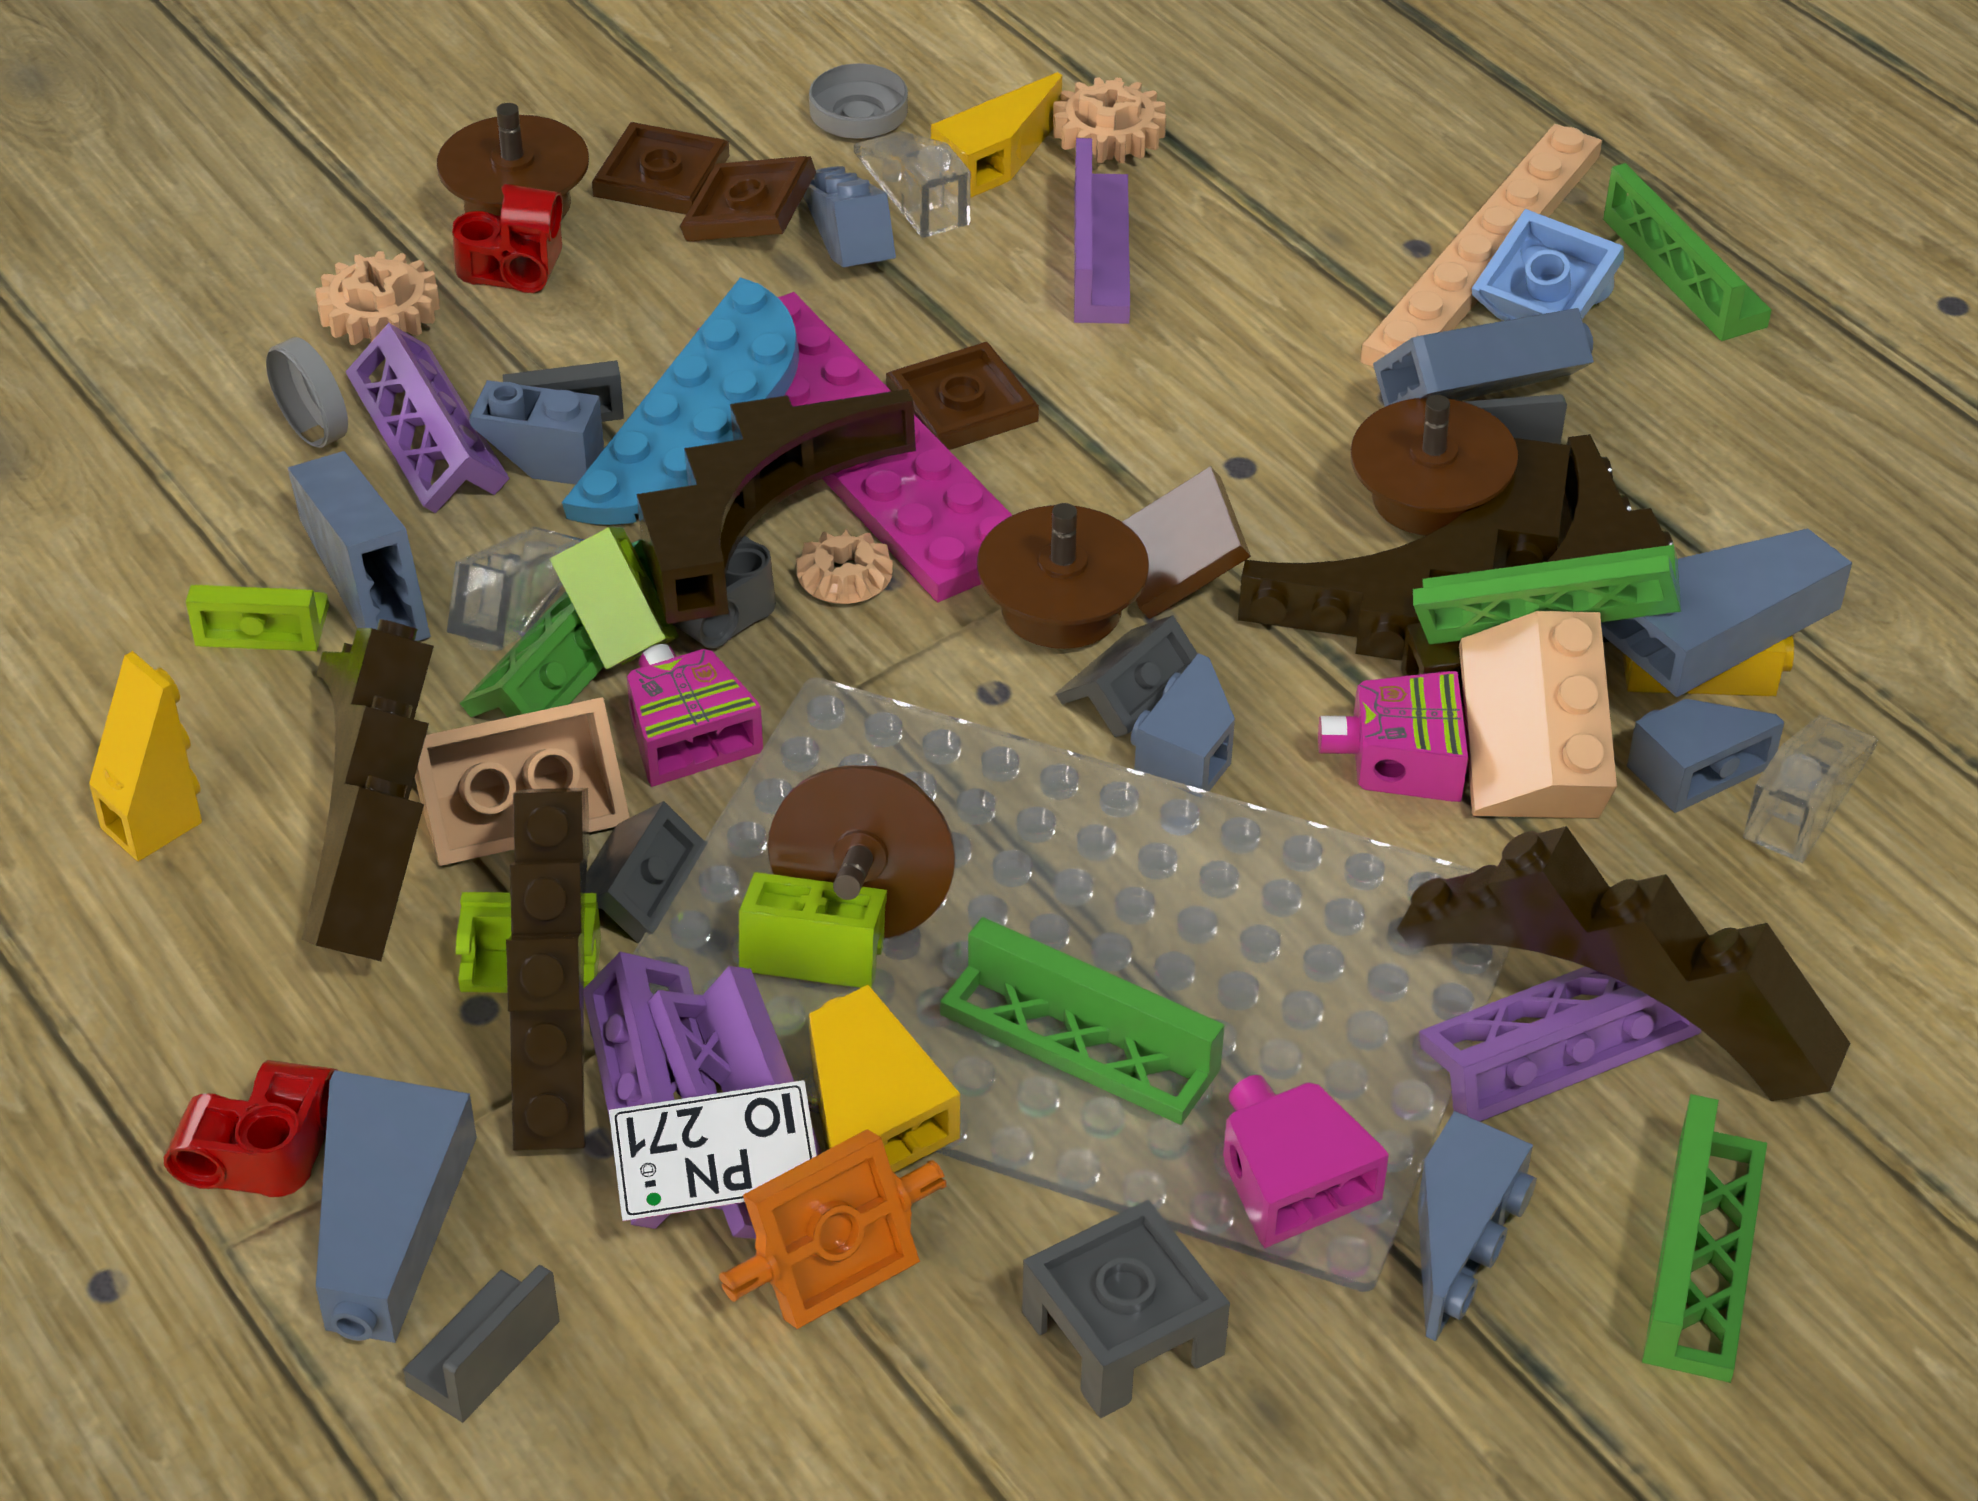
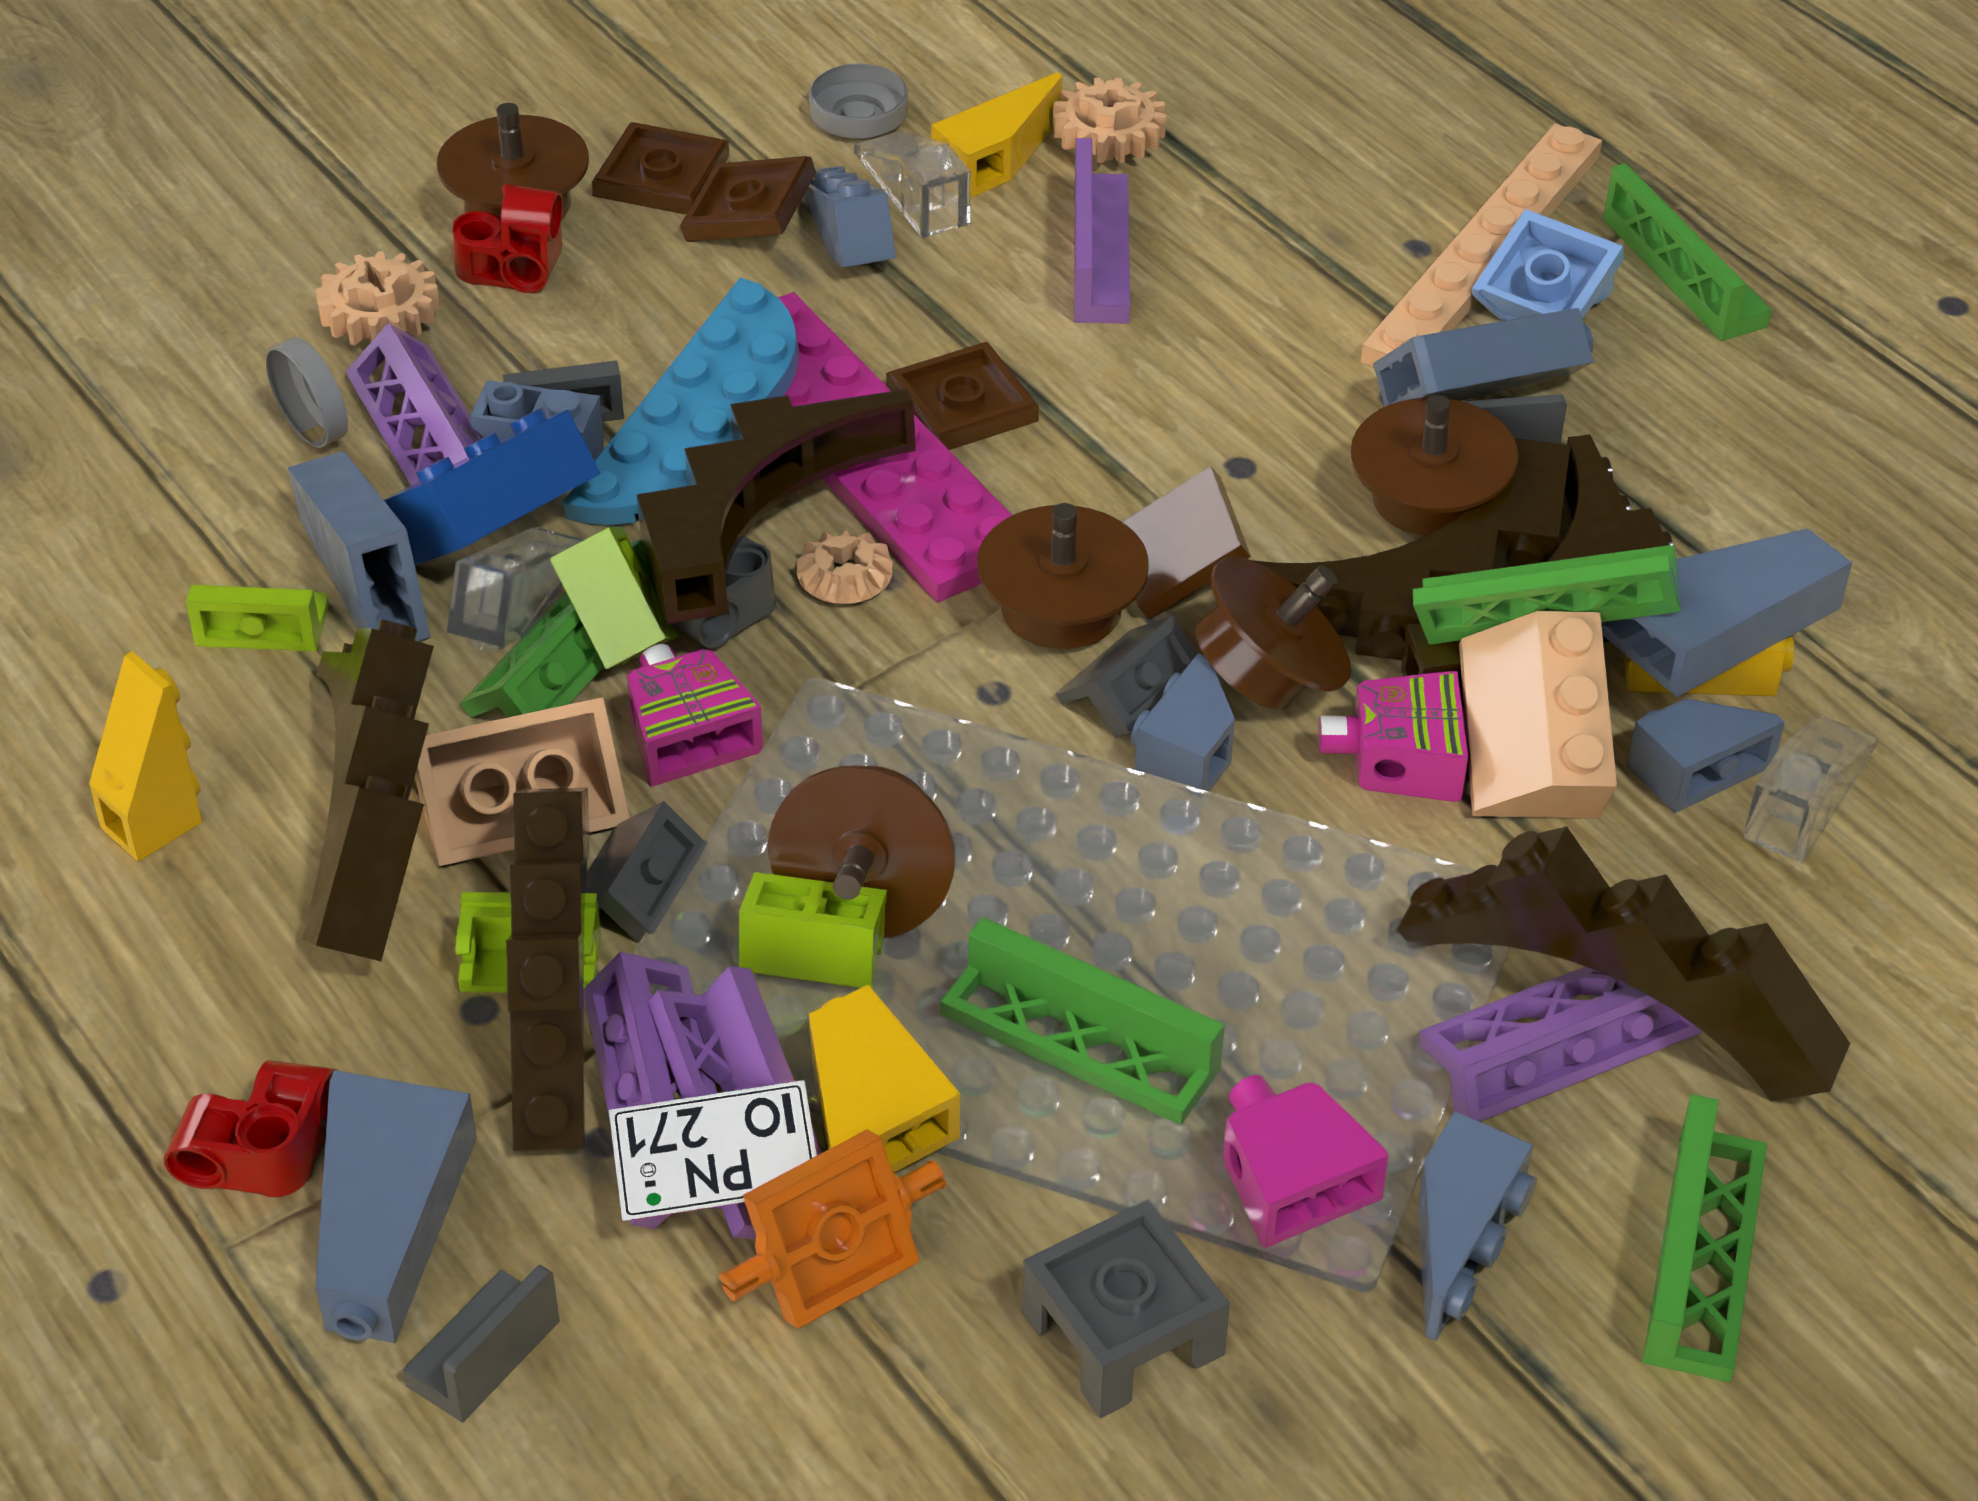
none -> blue wedge [384,408,601,566]
none -> reddish brown piece [1195,557,1351,710]

